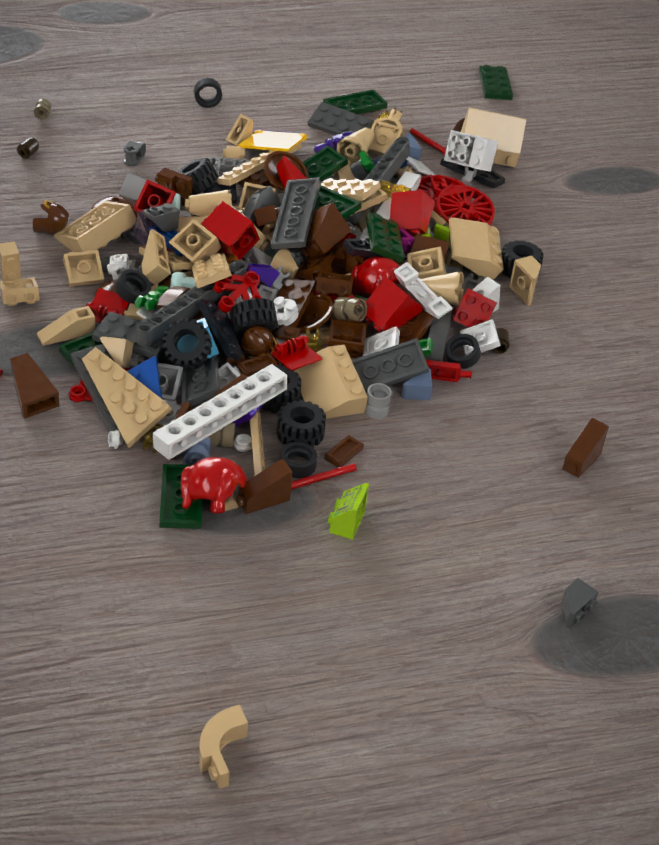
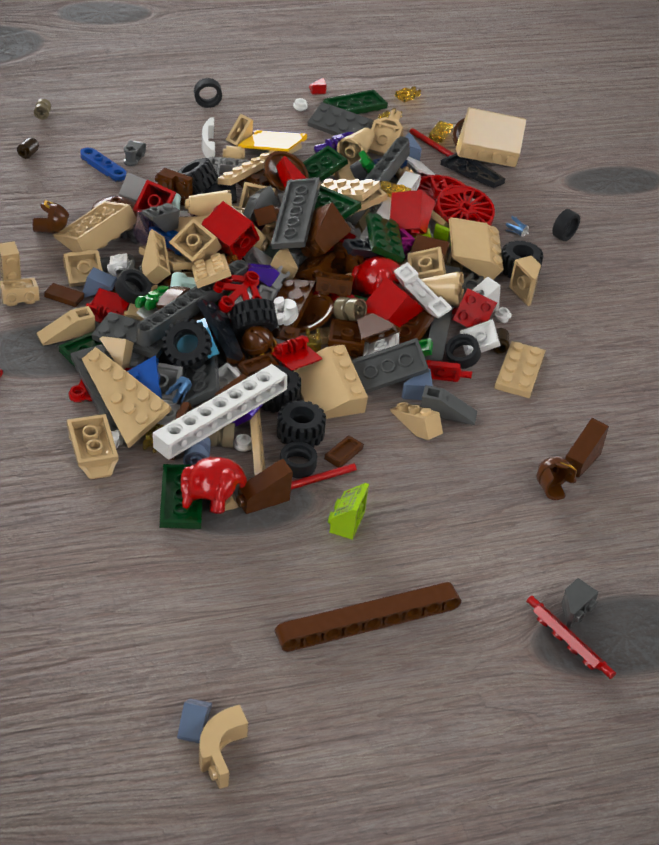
reddish brown slope [10,353,59,419] -> none
light grey wheel [365,383,392,419] -> none
white slope [444,130,498,172] -> none
light grey plate [461,166,477,186] -> none
dark green plate [478,65,513,100] -> none
none -> reddish brown tile [44,283,84,307]
none -> tan slope [67,414,118,479]
none -> blue plate [80,147,126,182]
none -> sand blue slope [83,267,117,298]
none -> flat silver piece [165,376,192,403]
none -> sand blue slope [177,698,212,743]
none -> white slope [202,117,215,158]
none -> reddish brown beam [274,582,461,652]
none -> white plate [293,98,308,111]
none -> red slope [309,78,327,95]
none -> reddish brown slope [357,313,401,344]
none -> tan slope [390,402,443,440]
none -> clear yellow plate [395,86,421,103]
none -> dark grey slope [420,385,478,425]
none -> clear yellow plate [429,120,453,143]
none -> tan plate [494,341,546,398]
none -> white plate [495,307,512,323]
none -> flat silver piece [506,216,529,237]
none -> red plate [527,595,616,679]
none -> reddish brown helmet [536,456,576,500]
none -> black tyre [552,209,580,241]

